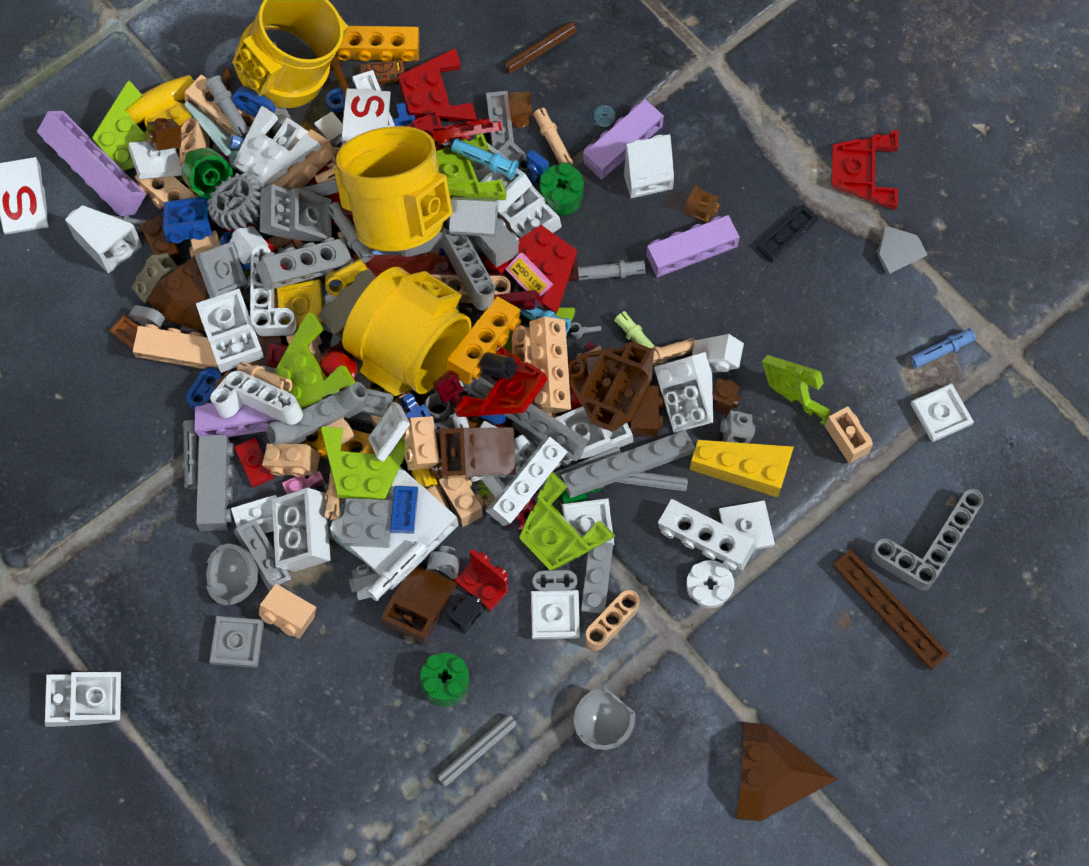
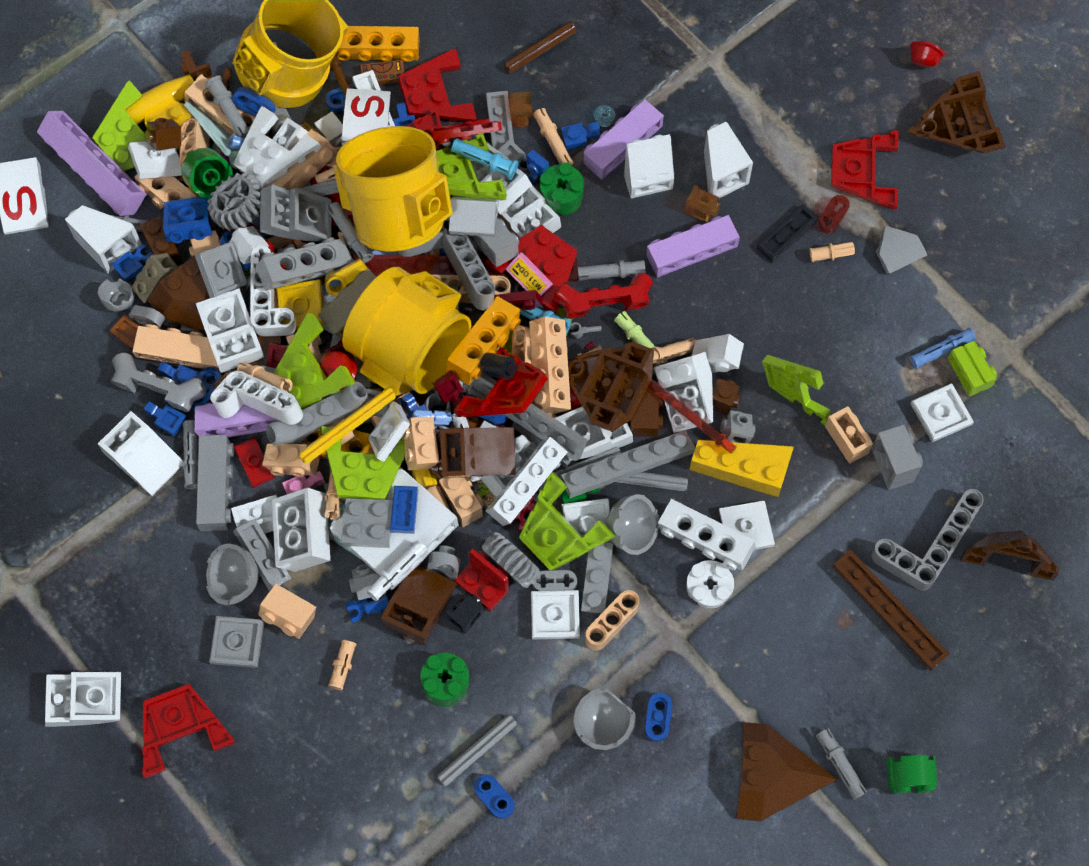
none -> light grey hair [97,279,135,312]
none -> white slope [98,411,183,496]
none -> light grey plate [110,352,207,412]
none -> blue plate [112,244,153,282]
none -> red wing [142,684,236,779]
none -> blue plate [144,402,187,437]
none -> blue plate [157,362,200,385]
none -> dark orange bracket [179,50,213,81]
none -> yellow axle [299,387,396,464]
none -> light nougat pin [328,640,357,691]
none -> blue plate [345,594,388,623]
none -> light blue piece [412,410,452,425]
none -> blue plate [474,774,515,819]
none -> light grey gear [482,532,540,588]
none -> red plate [553,273,653,319]
none -> blue plate [561,121,601,150]
none -> light grey cylinder [607,494,659,555]
none -> blue plate [645,693,672,742]
none -> clear red bar [648,379,737,454]
none -> white slope [704,122,753,202]
none -> light nougat axle [809,242,855,262]
none -> light grey pin [816,728,867,800]
none -> clear red beam [818,195,850,234]
none -> light grey brick [871,425,923,490]
none -> green brick [886,755,938,795]
none -> reddish brown wedge [907,71,1005,154]
none -> red helmet [910,41,947,68]
none -> lime brick [947,341,997,396]
none -> reddish brown wedge [960,530,1060,581]

